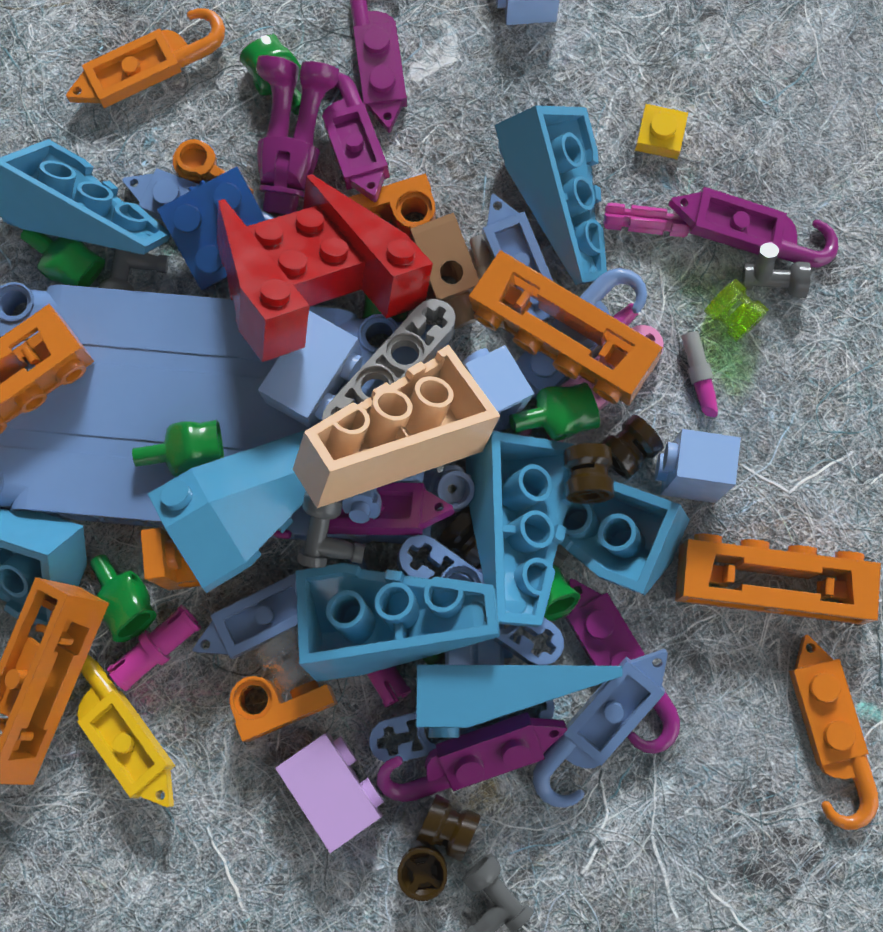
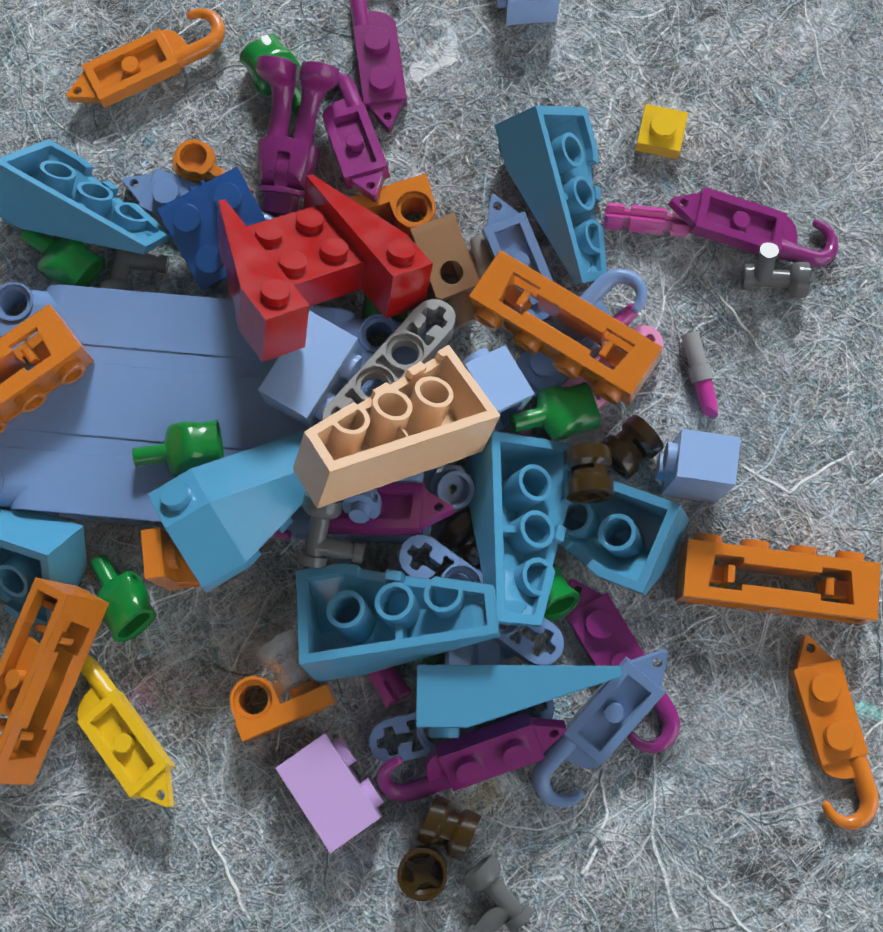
dark pink pin [107,605,201,691] -> none
medium blue plate [193,558,368,659] -> none
clear neon green wheel [704,279,769,342] -> none

